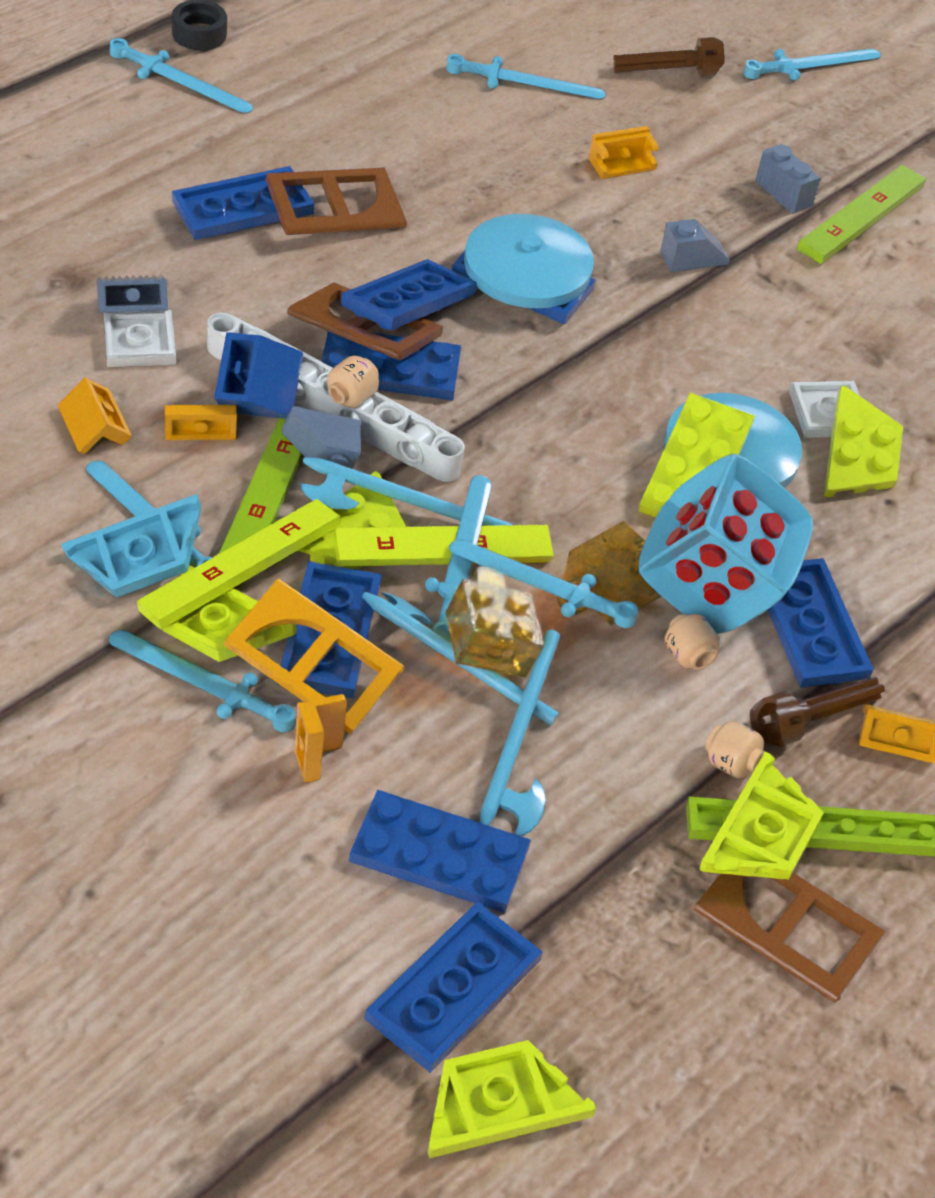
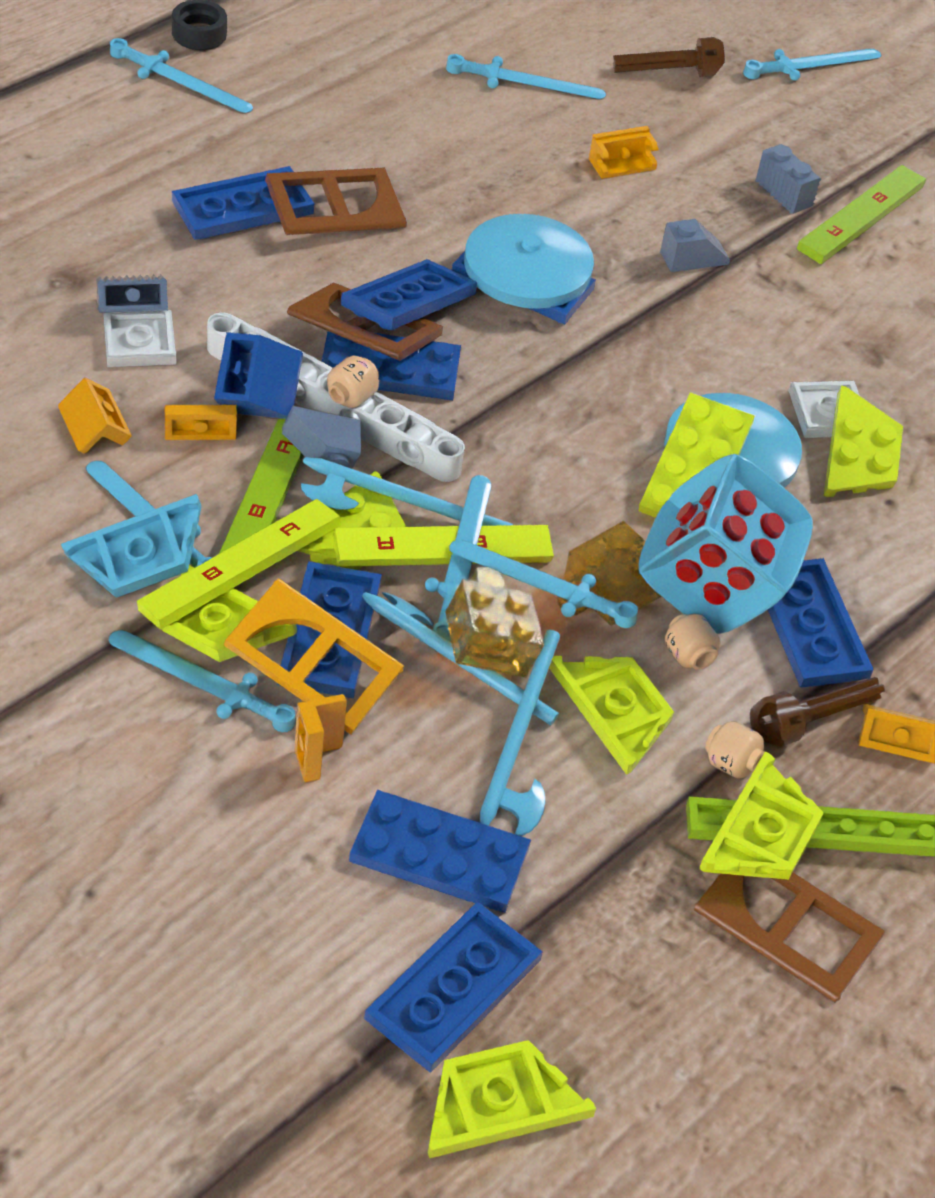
none -> neon yellow wing [549,656,674,775]

